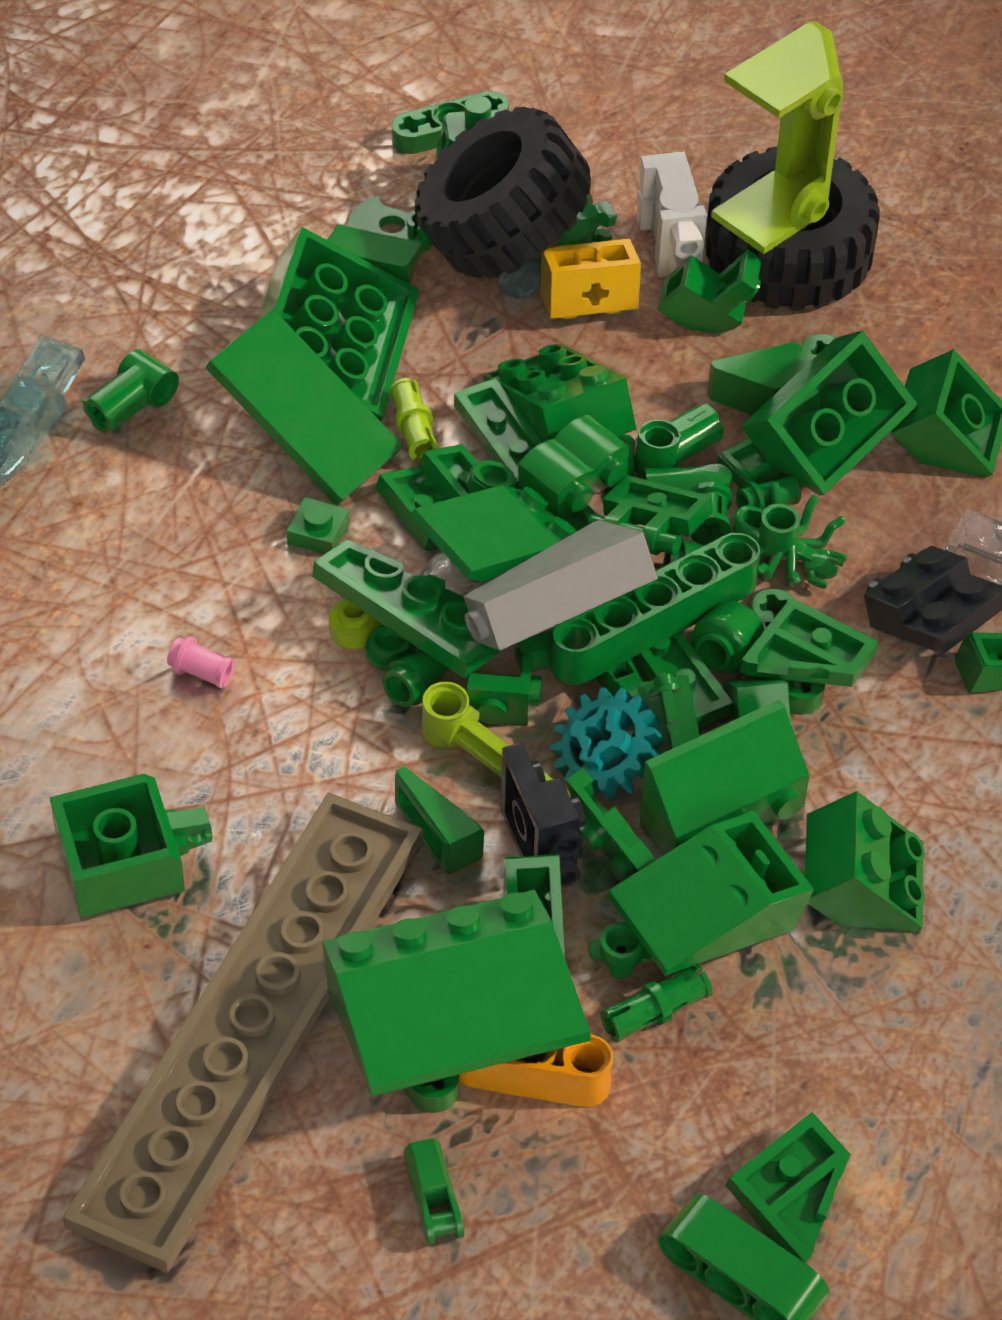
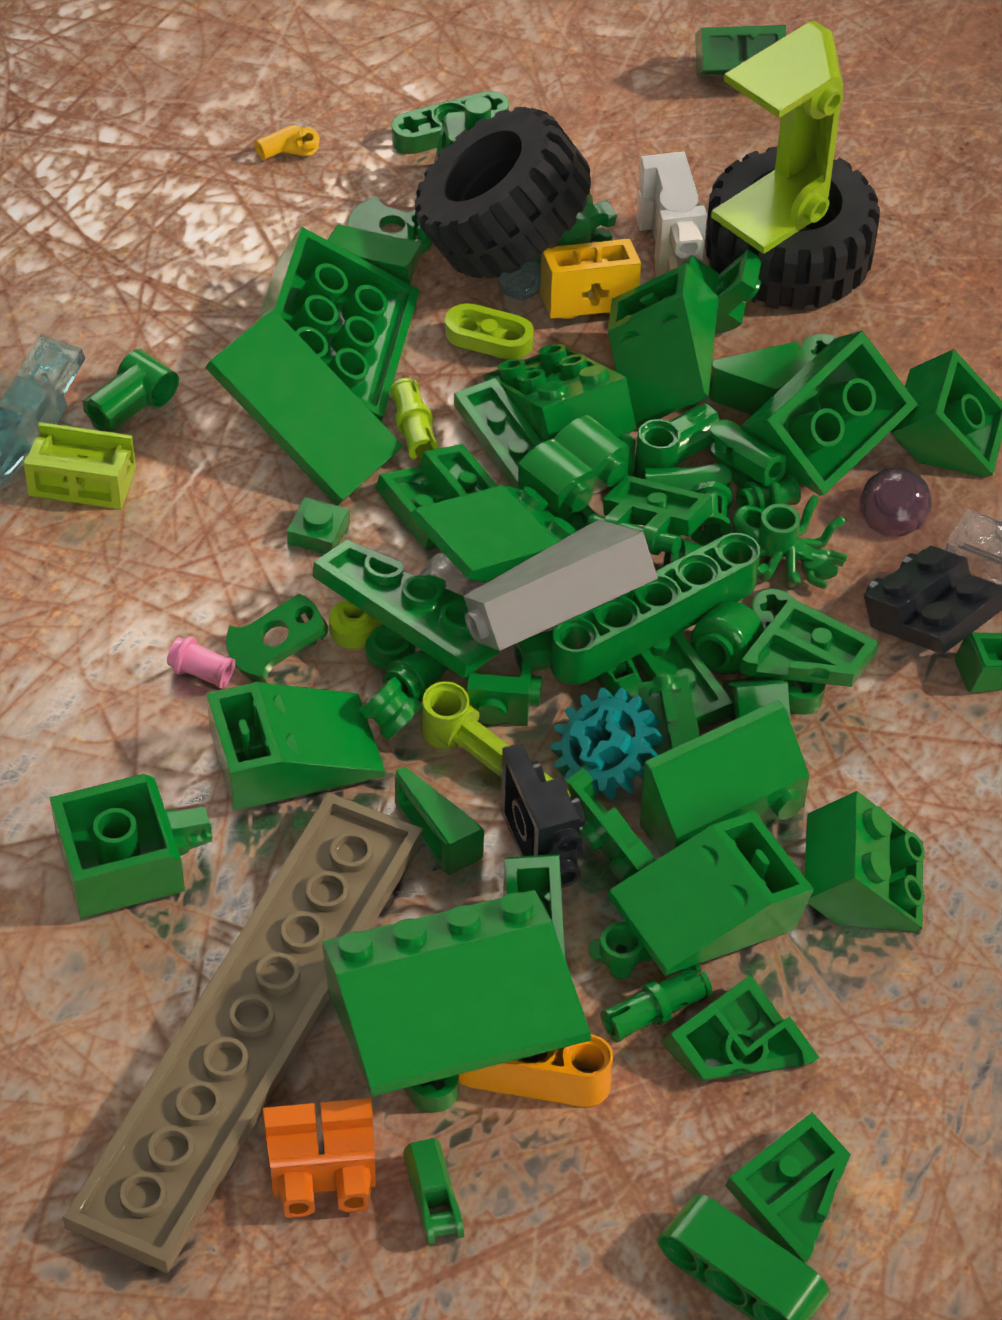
green tile [466,460,517,493] -> none
none -> lime hinge [23,422,136,510]
none -> green slope [206,682,386,811]
none -> green piece [226,594,328,683]
none -> yellow arm [254,125,320,161]
none -> orange hips [263,1097,376,1218]
none -> green wheel [358,676,423,741]
none -> lime plate [445,303,534,360]
none -> green slope [608,263,719,429]
none -> green slope [660,975,820,1081]
none -> green brick [695,25,786,76]
none -> green bar [710,420,786,486]
none -> hair [859,468,932,536]

